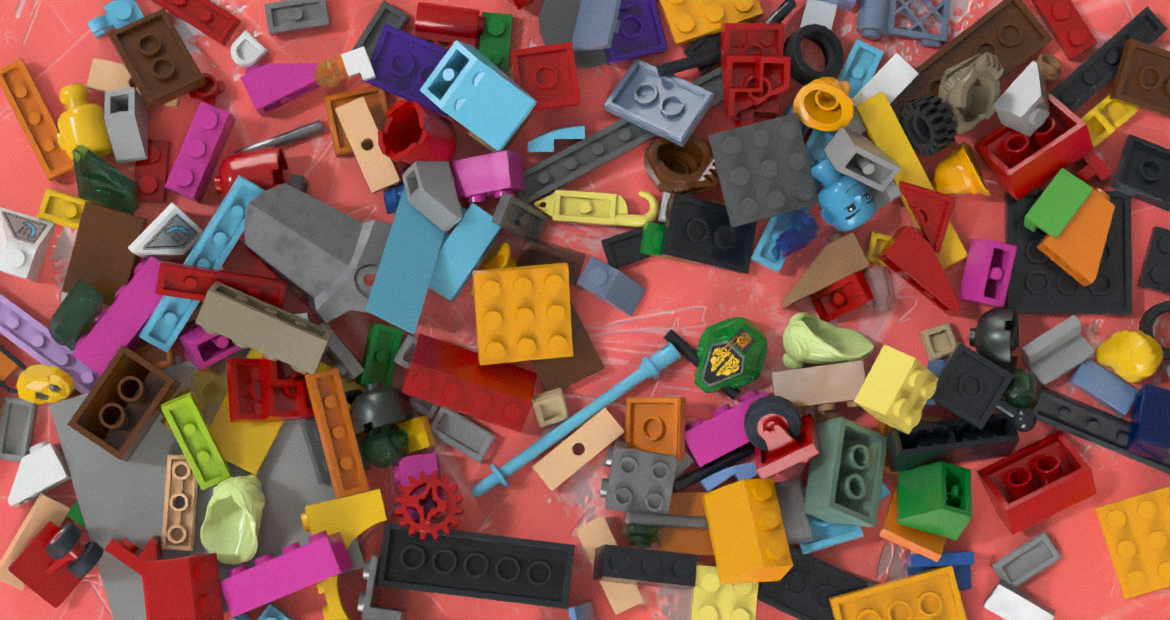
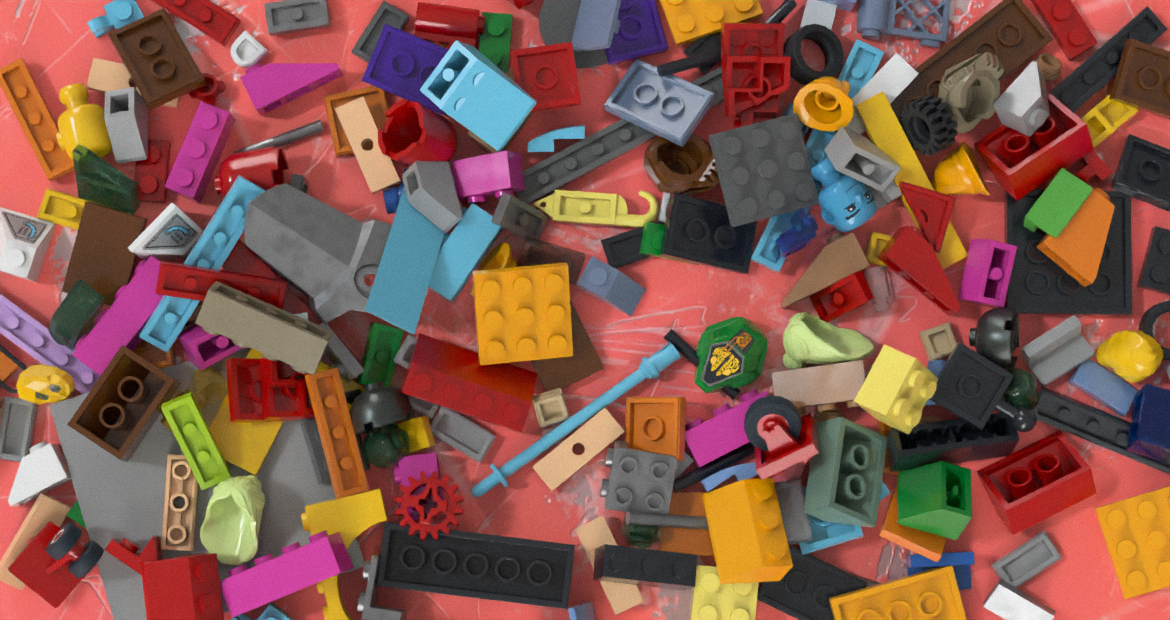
leg [314,46,376,89] -> none

